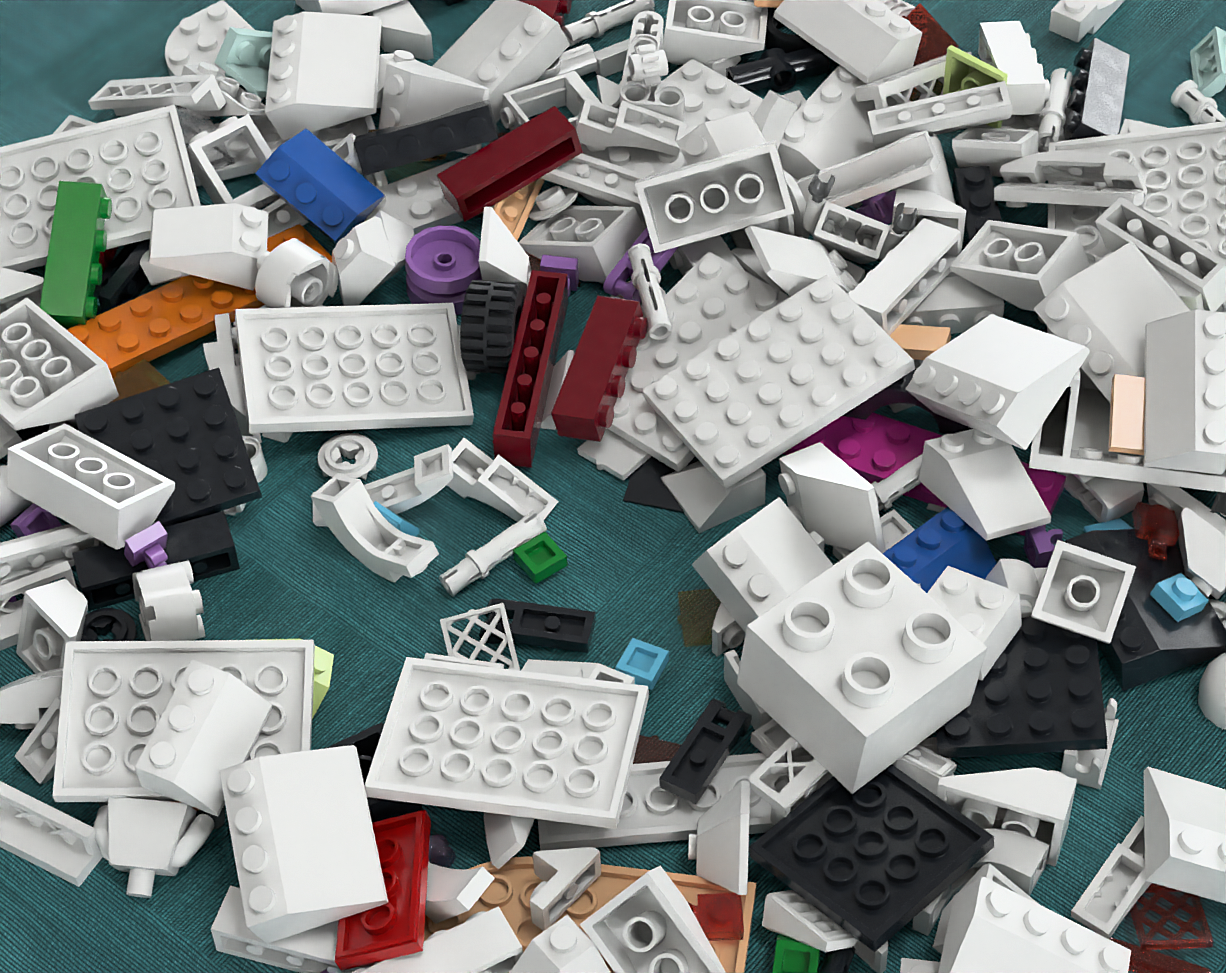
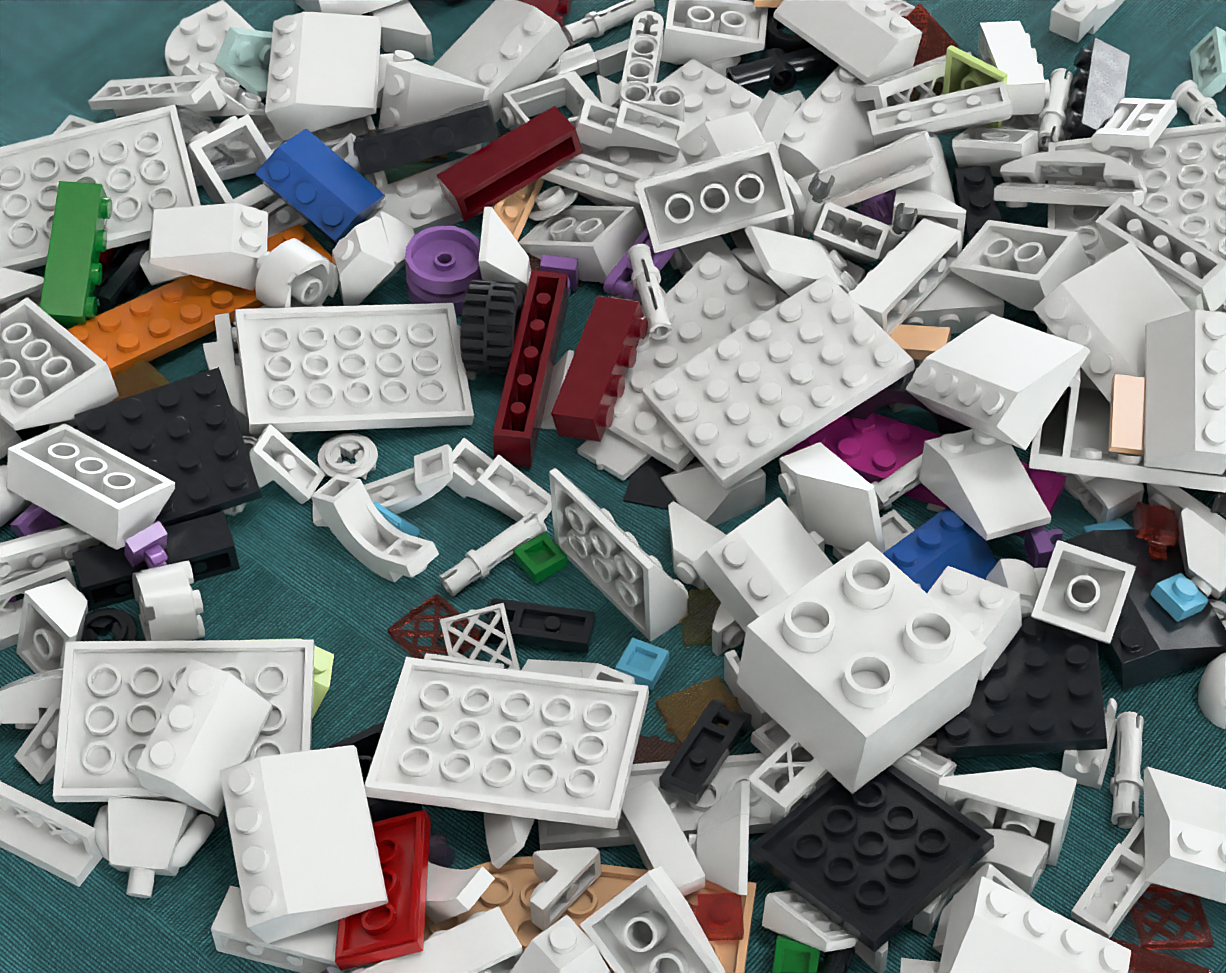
white gear [628,43,668,87] -> none
none -> white slope [249,424,325,504]
none -> clear red window [387,593,481,659]
none -> white slope [549,468,689,642]
none -> white slope [621,780,706,896]
none -> clear orange piece [656,676,749,746]
none -> white slope [668,501,726,592]
none -> white plate [1091,98,1177,152]
none -> white pin [1110,711,1144,829]

